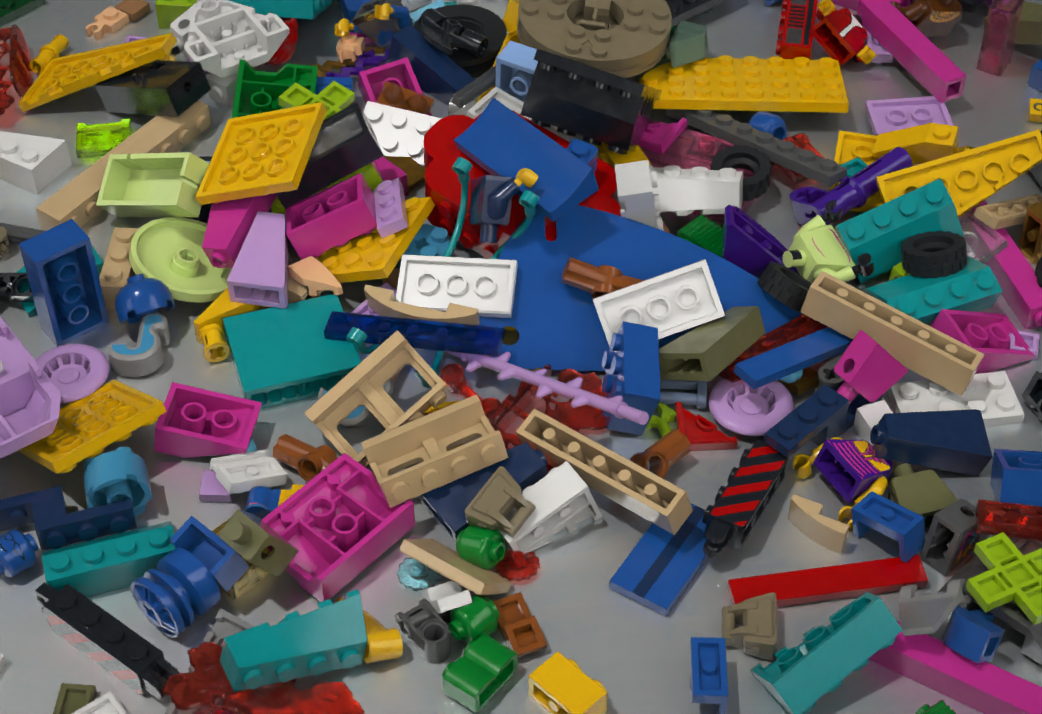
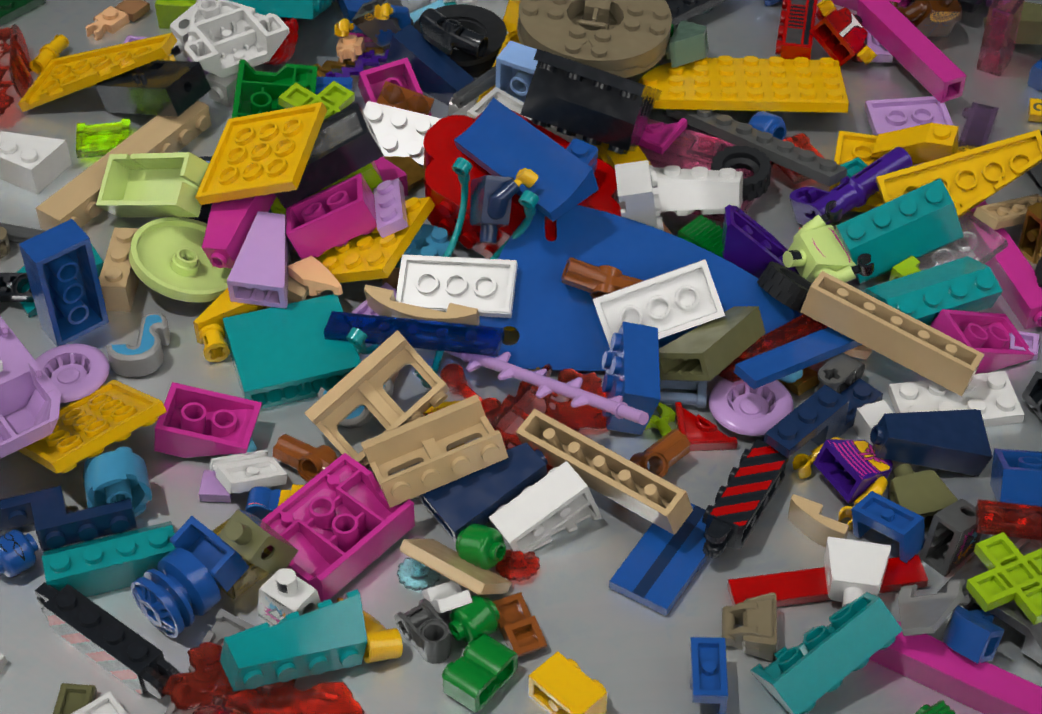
blue cylinder [115,274,176,325] -> none
dark tan piece [465,466,536,538] -> none
dark pink torso [834,330,909,404] -> none
black tyre [901,231,967,278] -> none
none -> white torso [258,568,321,626]
none -> white torso [824,537,891,608]
none -> clear purple brick [958,102,999,148]

